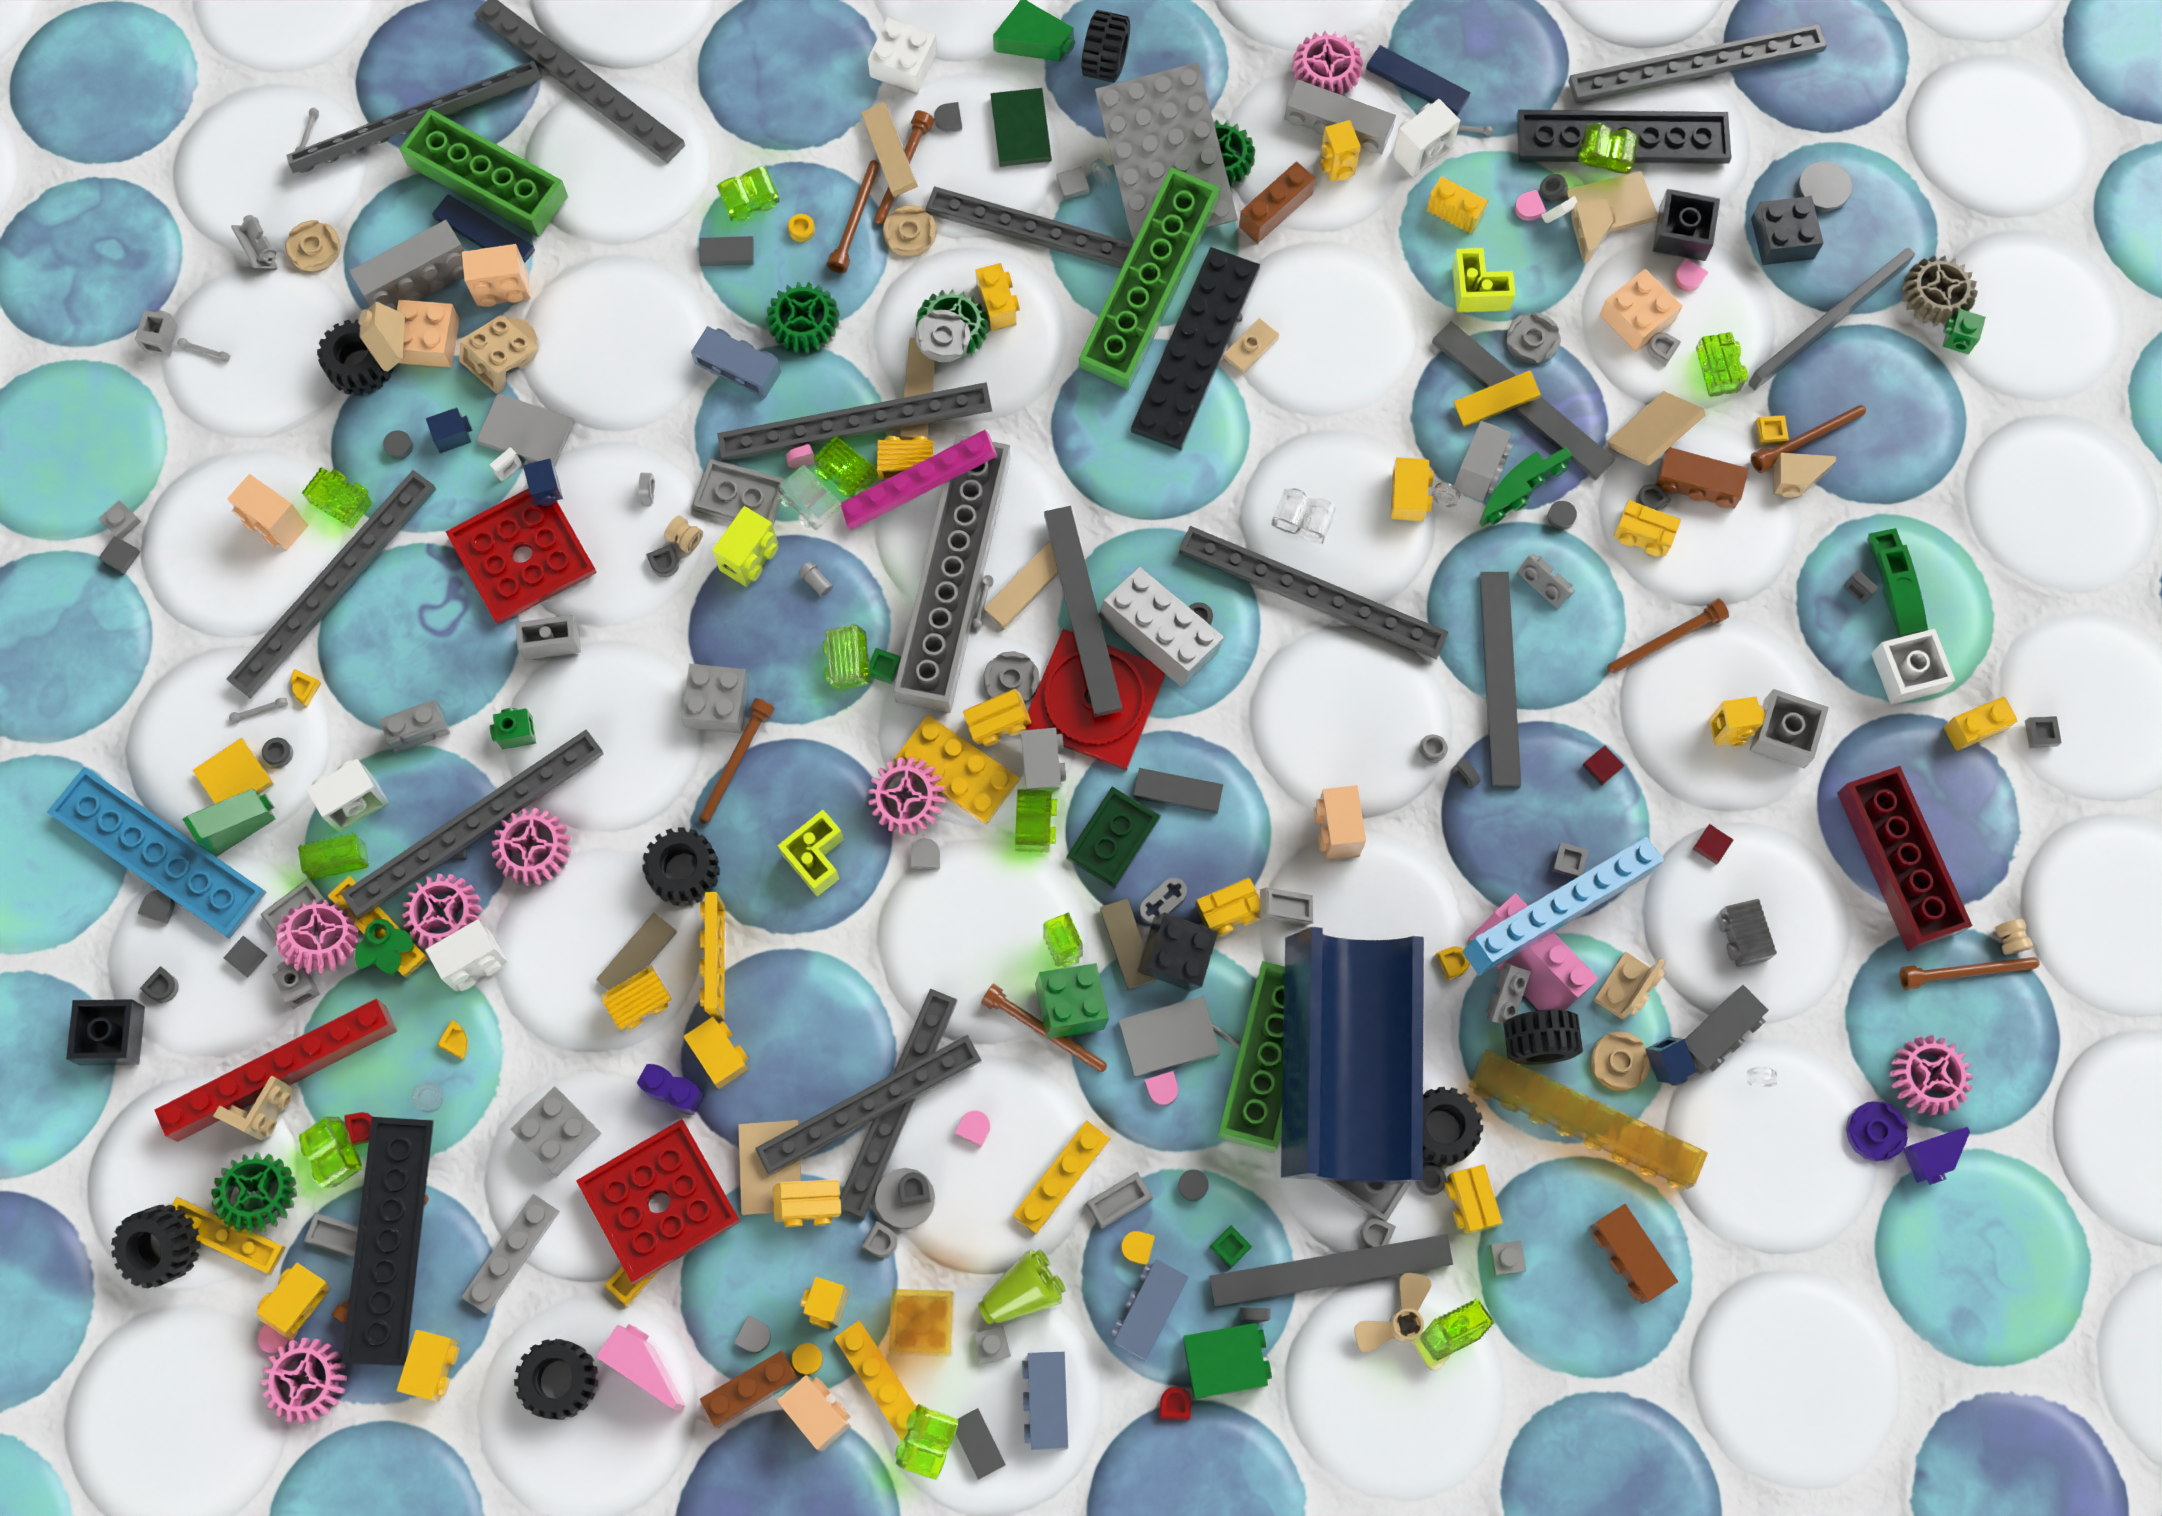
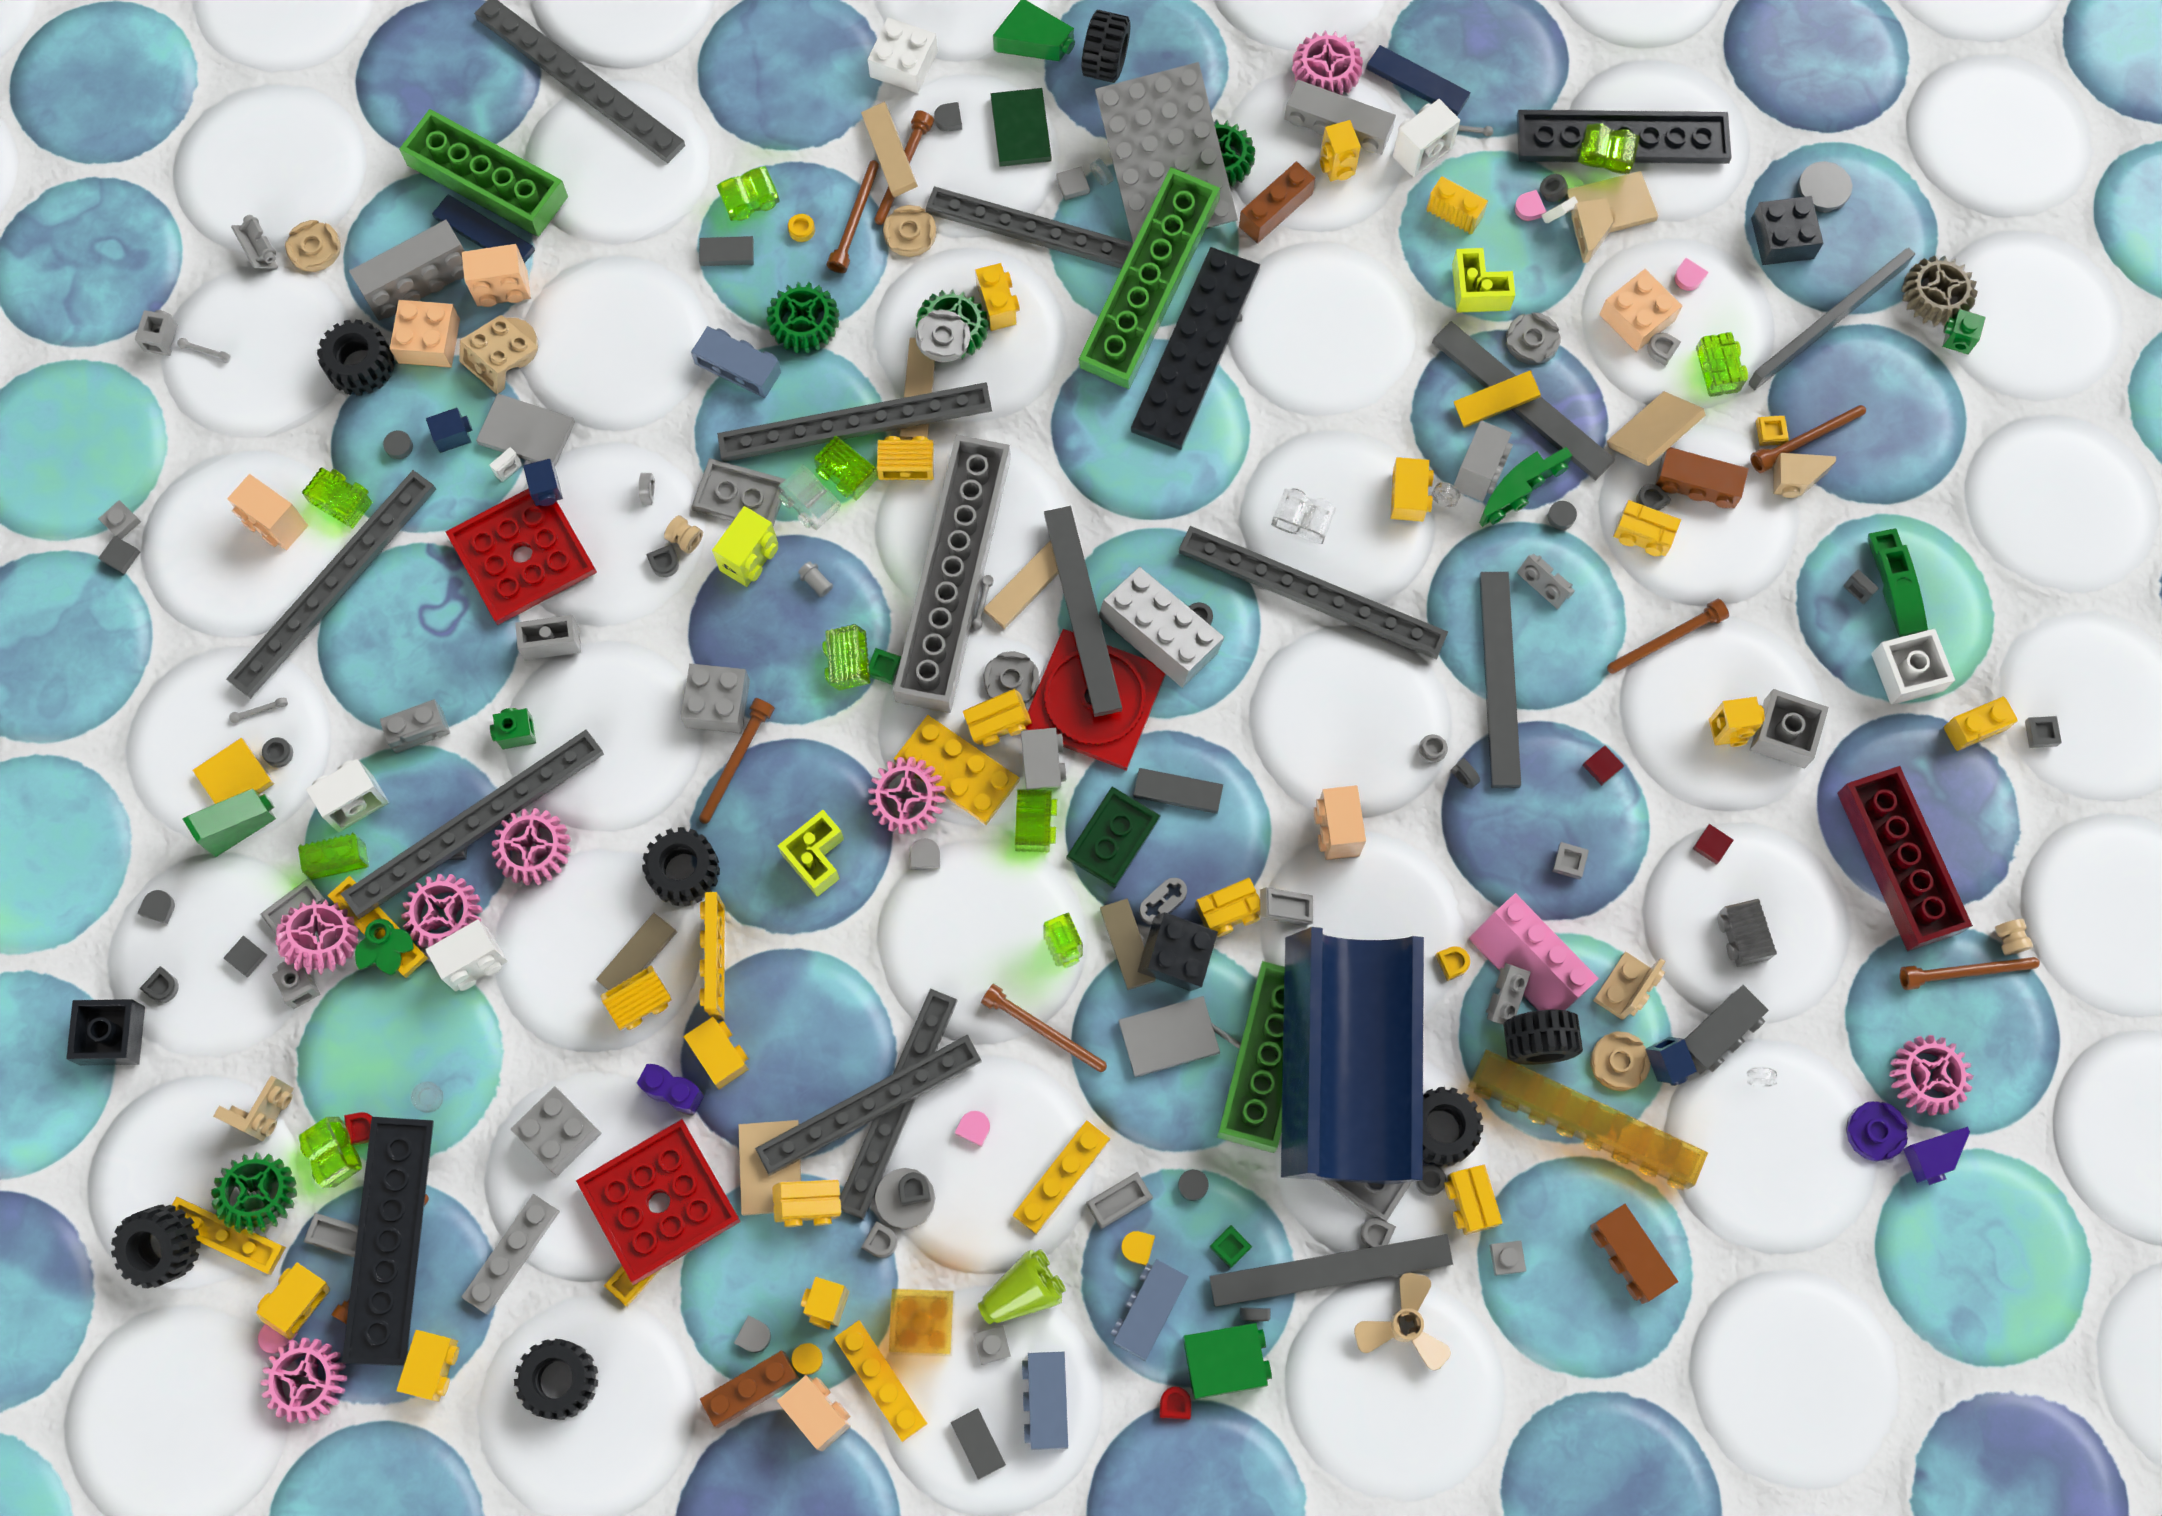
dark azure plate [47,767,267,939] -> none
red brick [154,998,397,1142] -> none
dark grey plate [286,60,542,174] -> none
yellow tile [291,669,321,707] -> none
light grey hinge [295,108,319,151] -> none
tan slope [358,302,405,372] -> none
yellow tile [437,1020,468,1060] -> none
bright pink slope [596,1324,685,1411] -> none
bright pink tile [786,444,817,469] -> none
dark pink plate [840,430,997,530] -> none
clear neon green brick [895,1404,958,1480] -> none
green brick [1035,963,1109,1039] -> none
bright pink tile [1144,1071,1178,1106] -> none
tan plate [1223,318,1279,375] -> none
clear neon green brick [1420,1298,1494,1361] -> none
brick [1462,837,1664,976] -> none
plate [1568,24,1827,103] -> none
black brick [1653,189,1720,261] -> none

